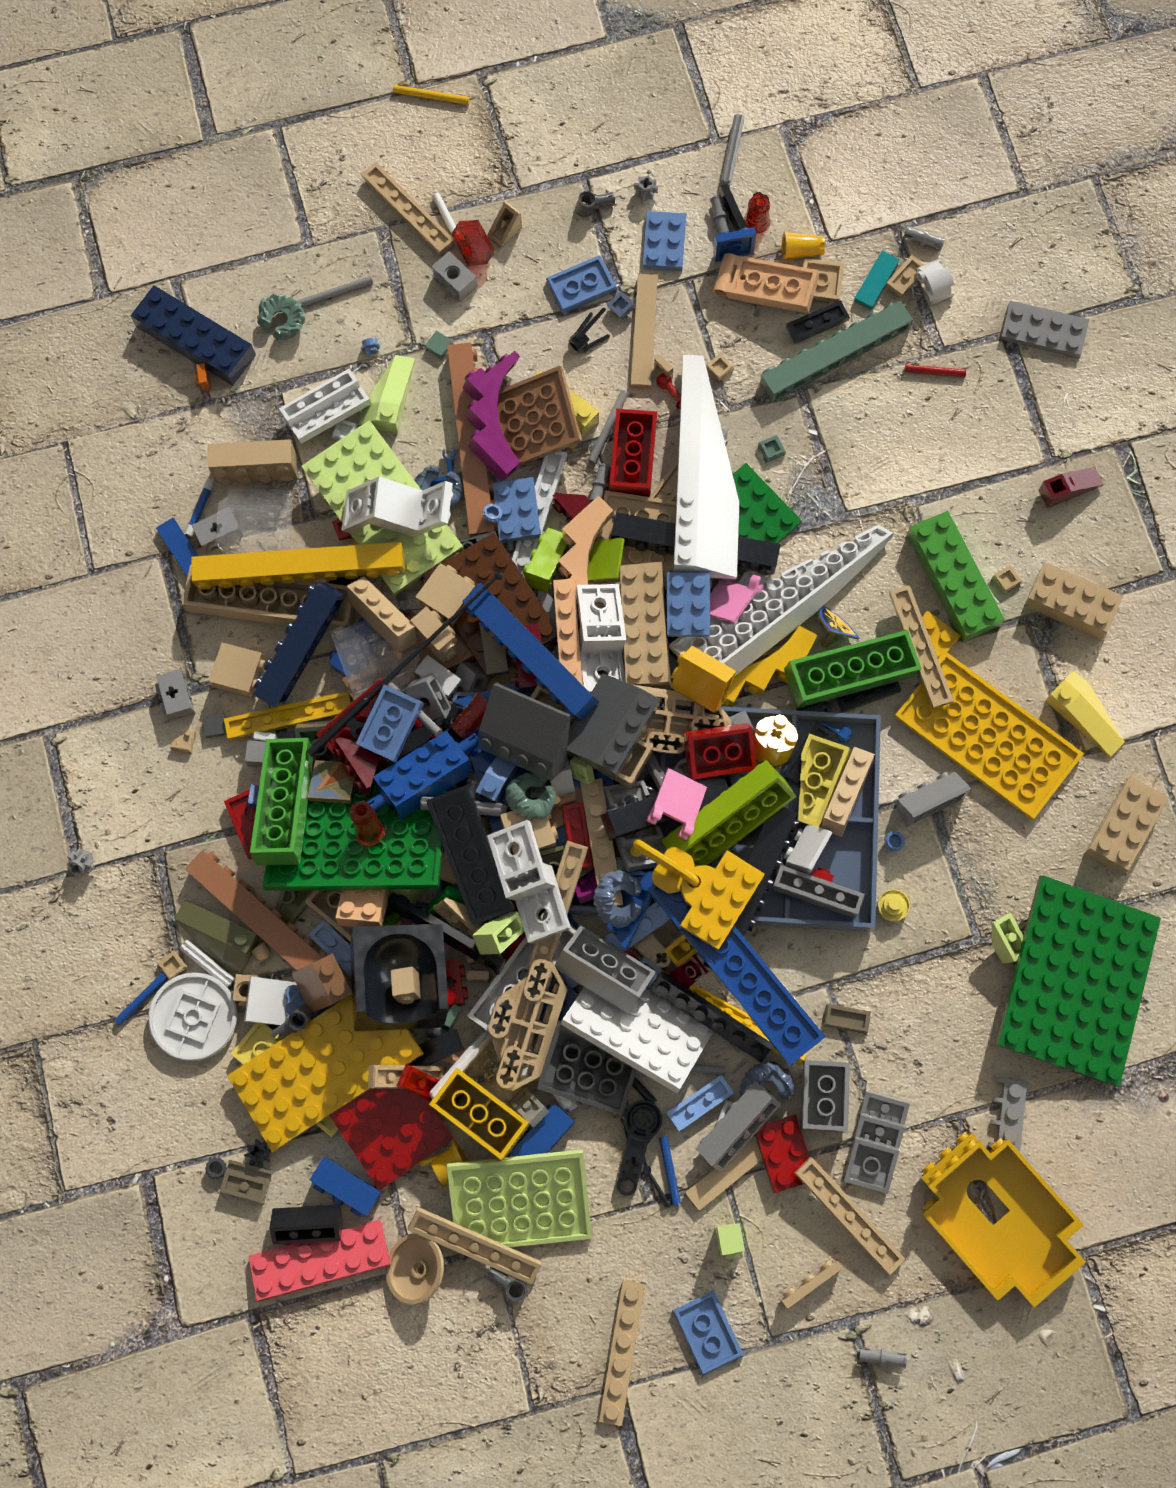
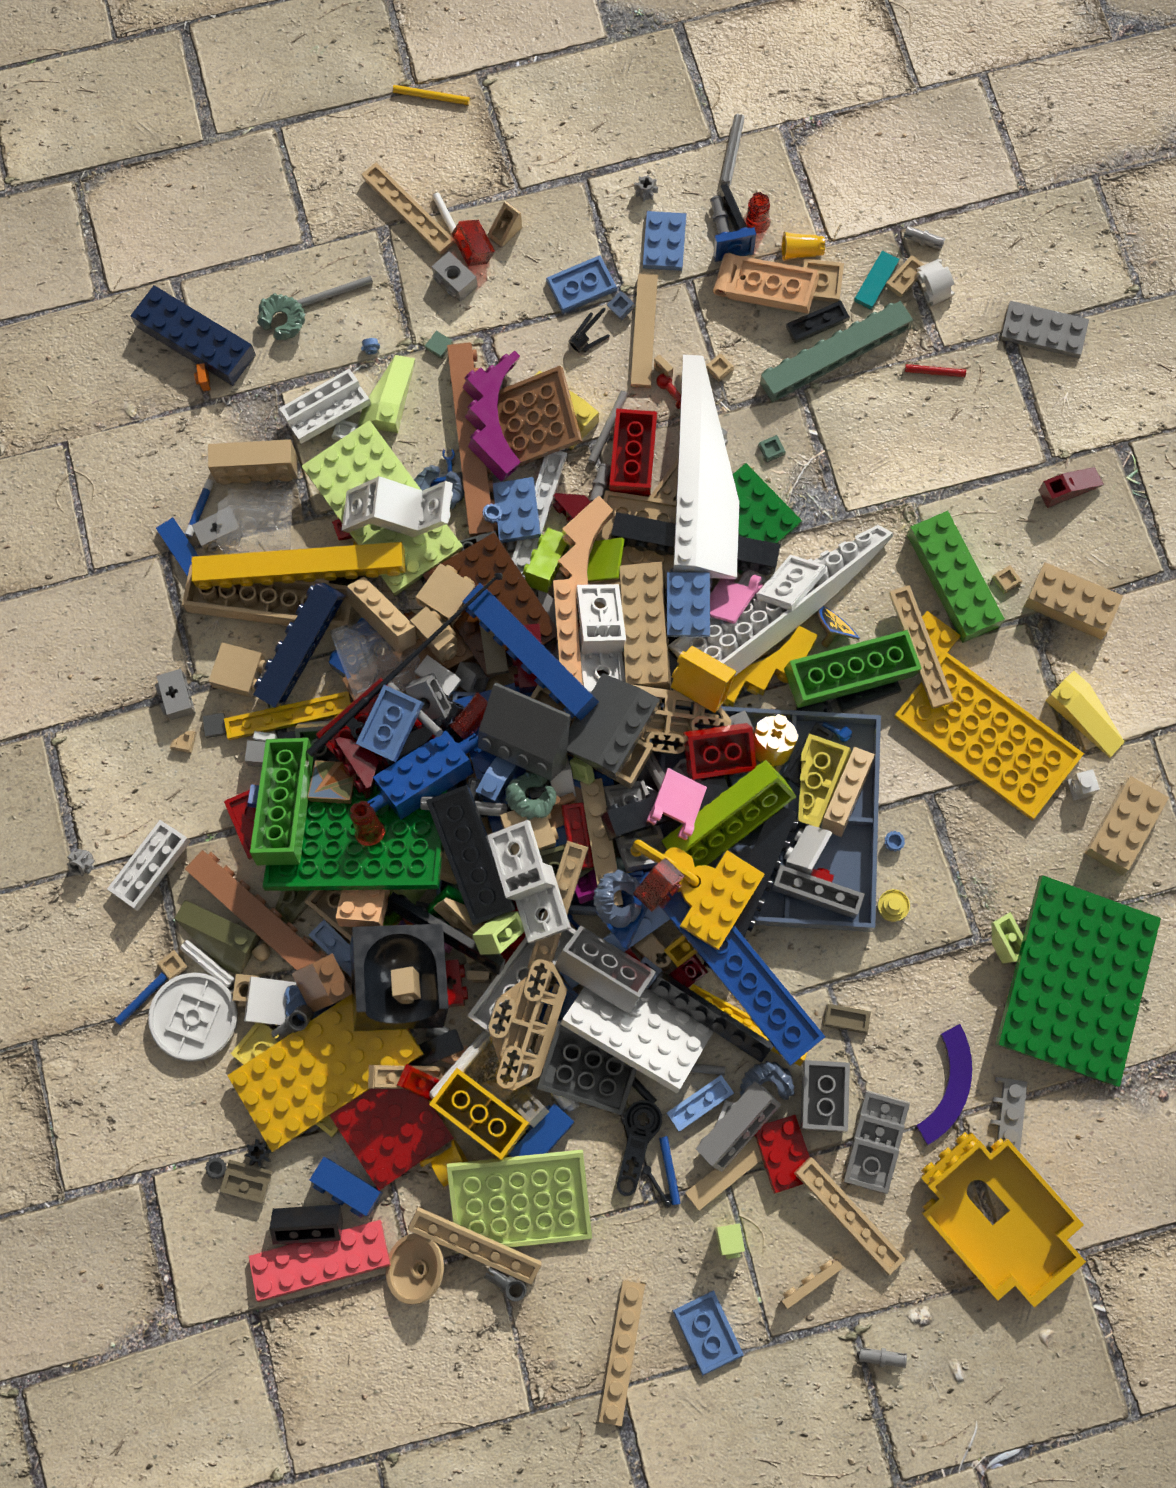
sand green tile [445,1004,462,1030] -> none
dark grey pin [575,191,615,217] -> none
light grey slope [895,772,971,827] -> none
none -> white brick [107,820,191,911]
none -> clear red brick [633,858,685,912]
none -> white tile [756,555,826,611]
none -> dark purple tile [916,1024,972,1145]
none -> white brick [1067,769,1100,801]

